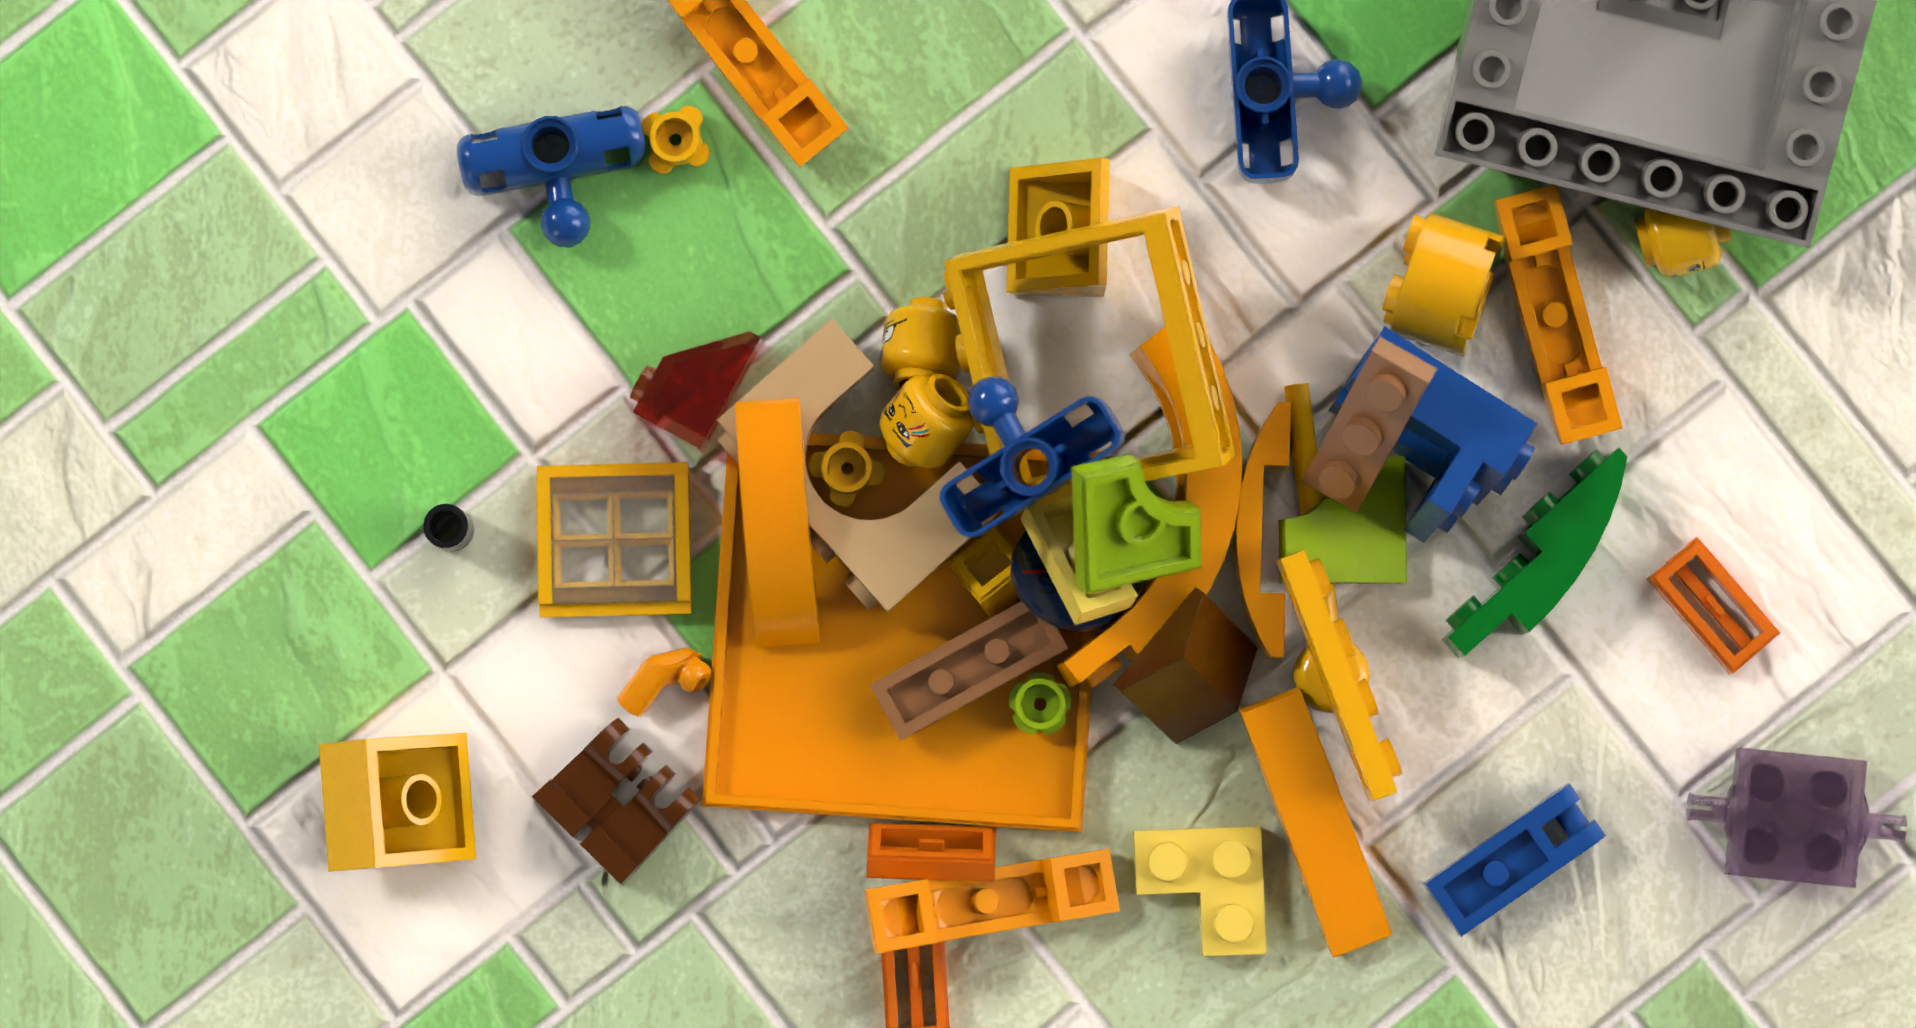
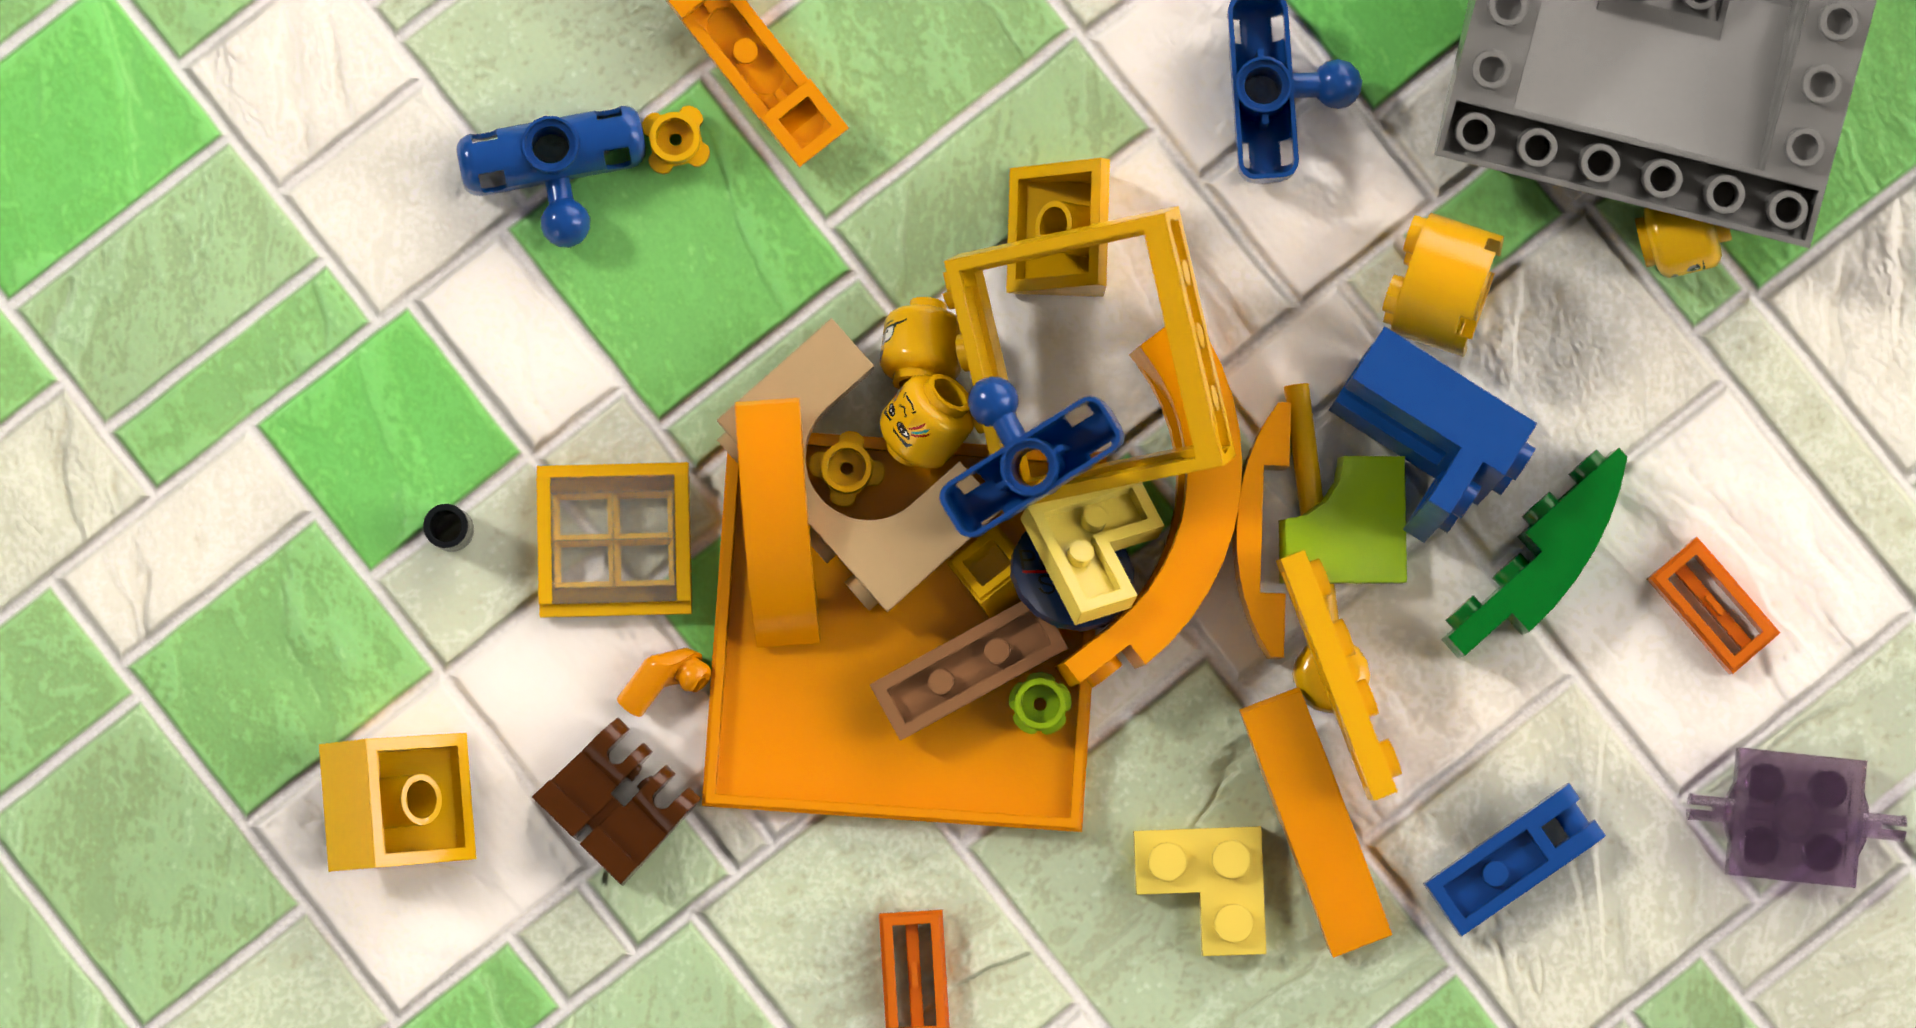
clear red slope [629,331,763,453] -> none
light orange slope [864,848,1120,954] -> none
orange tile [866,823,996,882] -> none
lime tile [1071,454,1202,594] -> none
reddish brown slope [1113,587,1258,744] -> none
medium nougat plate [1301,337,1437,513] -> none
light orange slope [1494,184,1623,445] -> none

